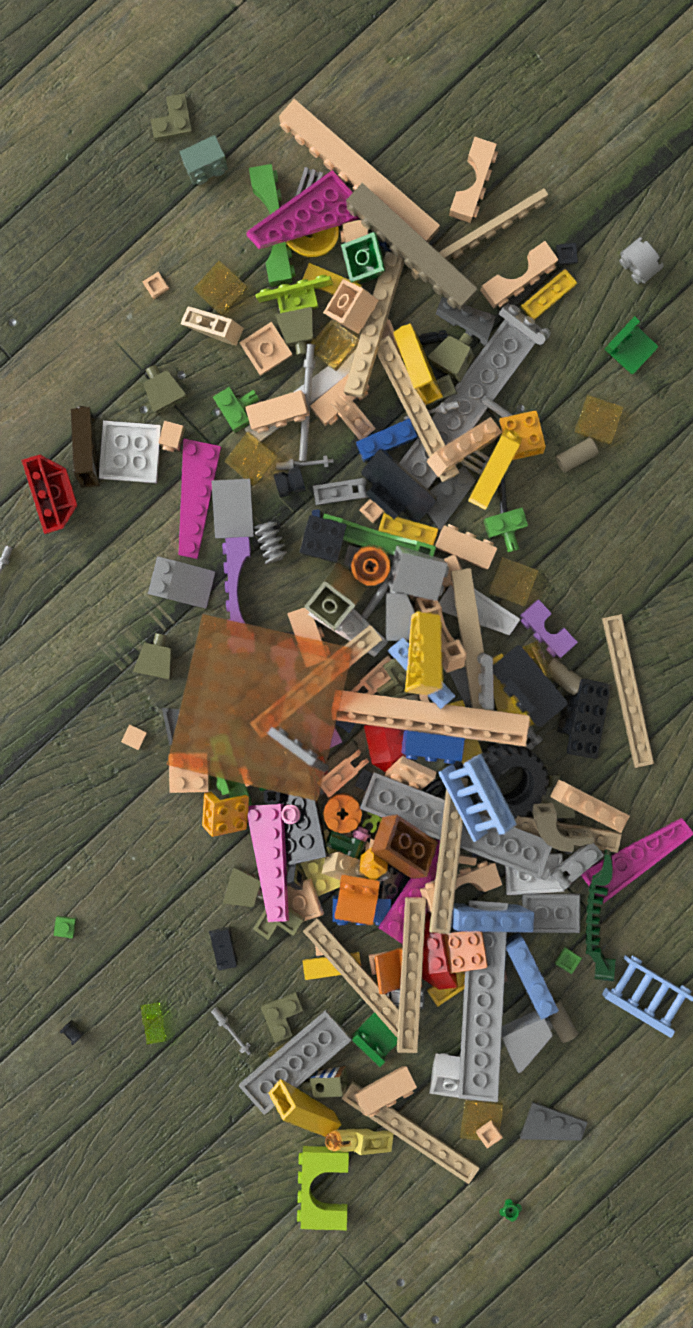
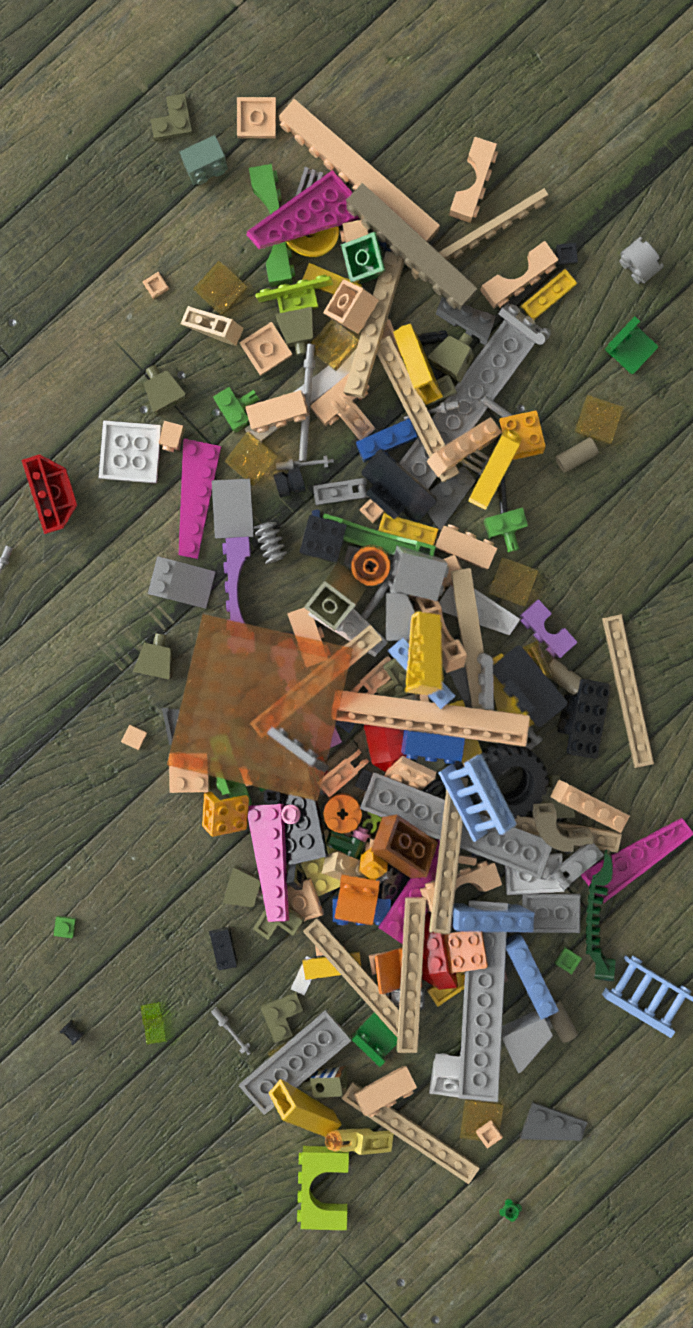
dark brown slope [71,406,100,488] -> none
none -> light nougat plate [237,97,276,139]
none -> white sticker [291,956,312,995]

